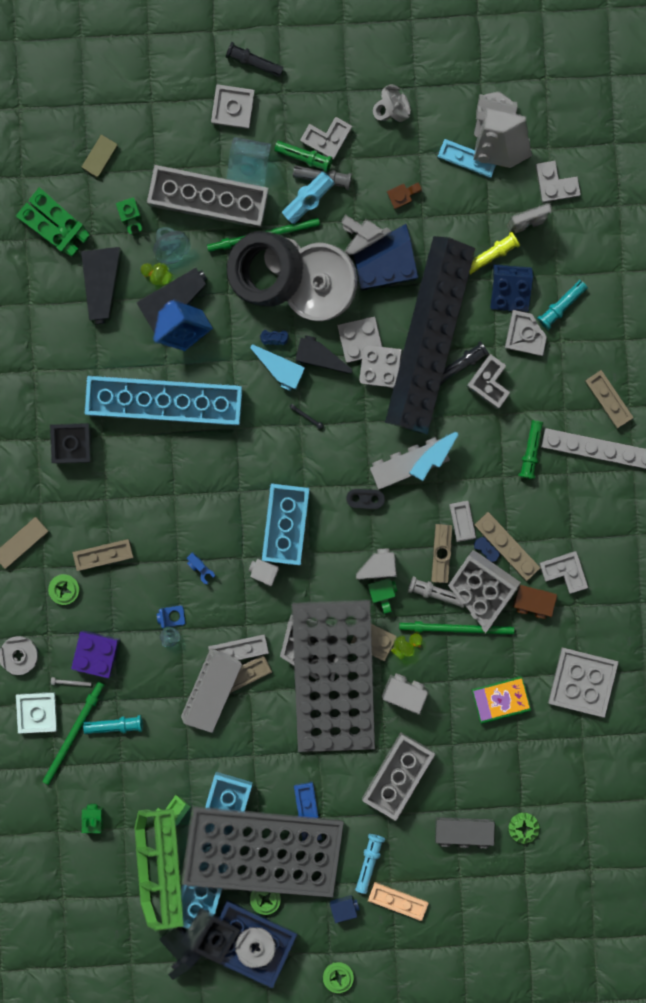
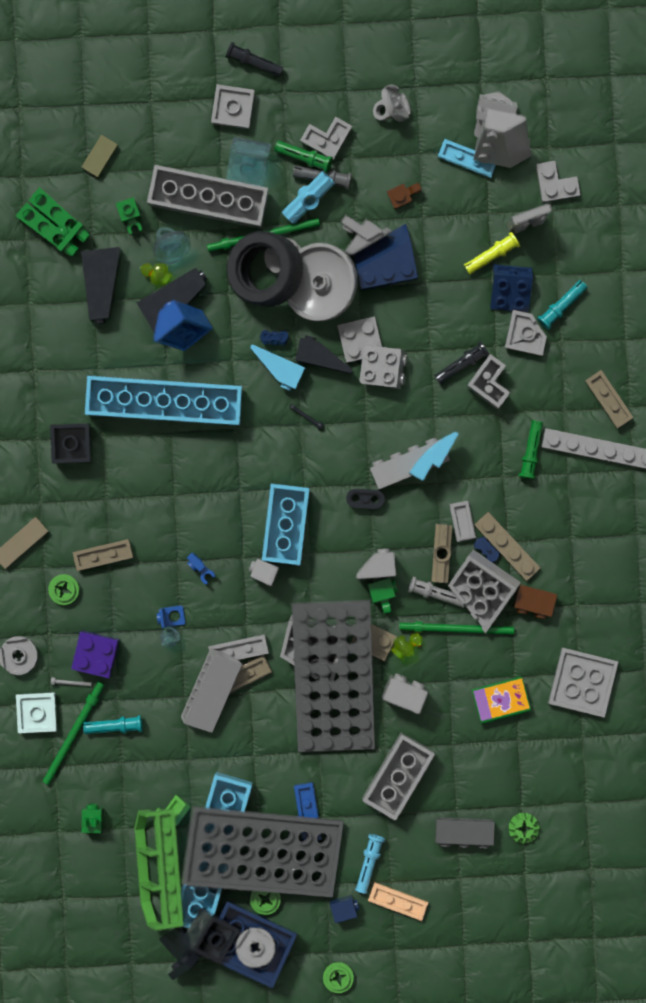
black brick [385,236,476,434] -> none
light grey plate [539,551,588,594] -> none

